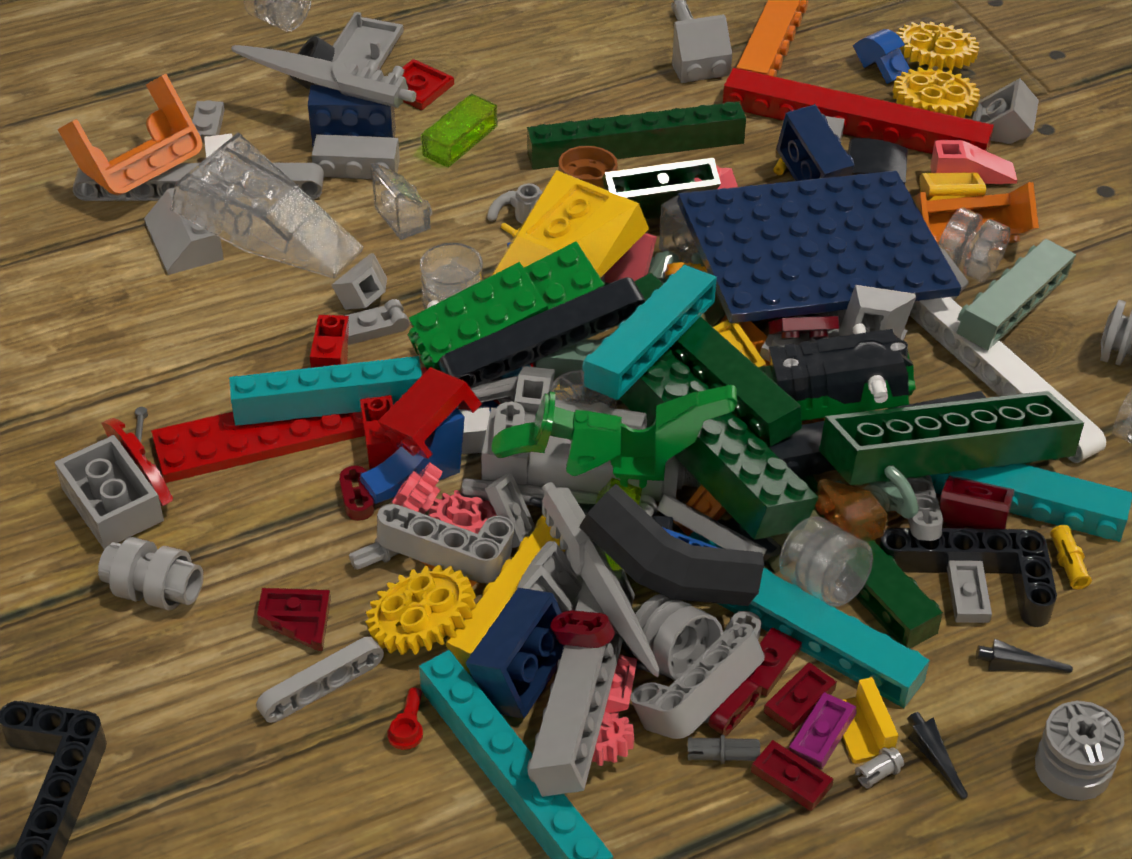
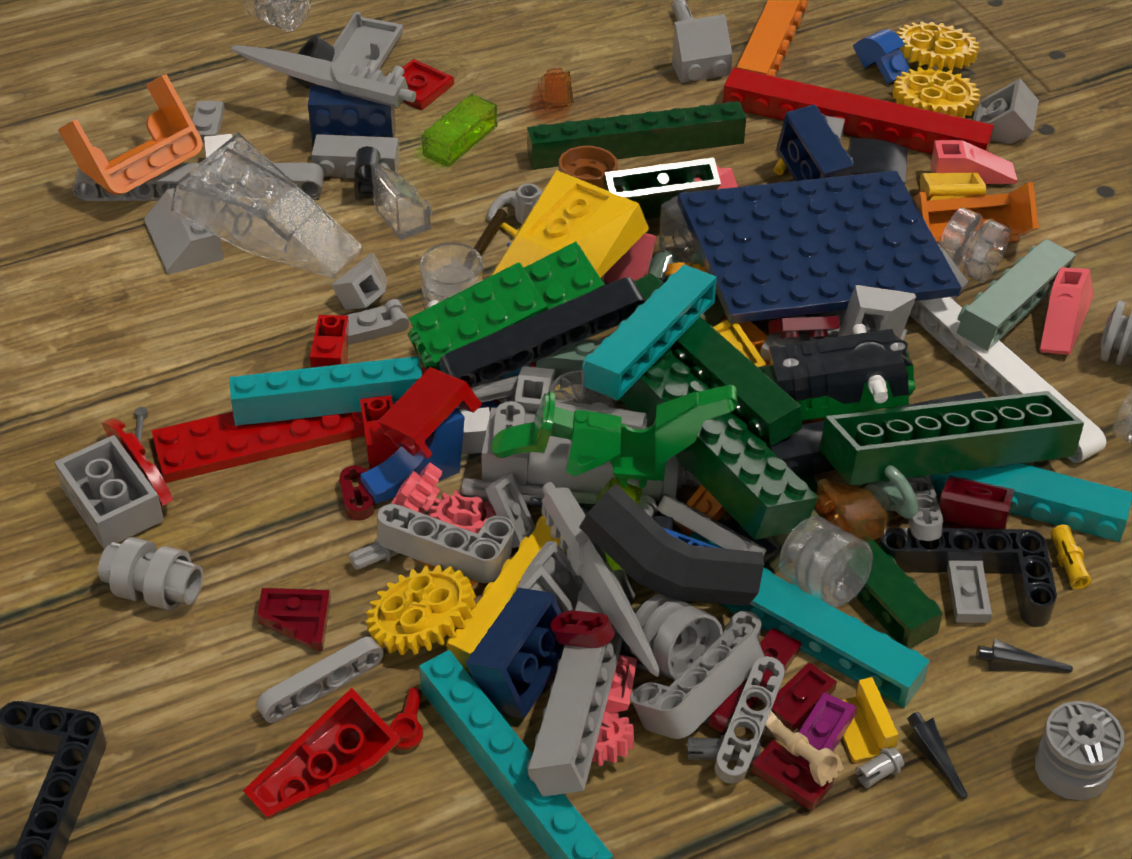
none -> red wedge [242,688,402,818]
none -> black piece [354,146,384,200]
none -> dark brown bar [461,209,507,274]
none -> clear orange slope [538,68,574,110]
none -> light grey beam [714,656,785,784]
none -> tan piece [762,707,844,787]
none -> coral slope [1040,267,1094,355]

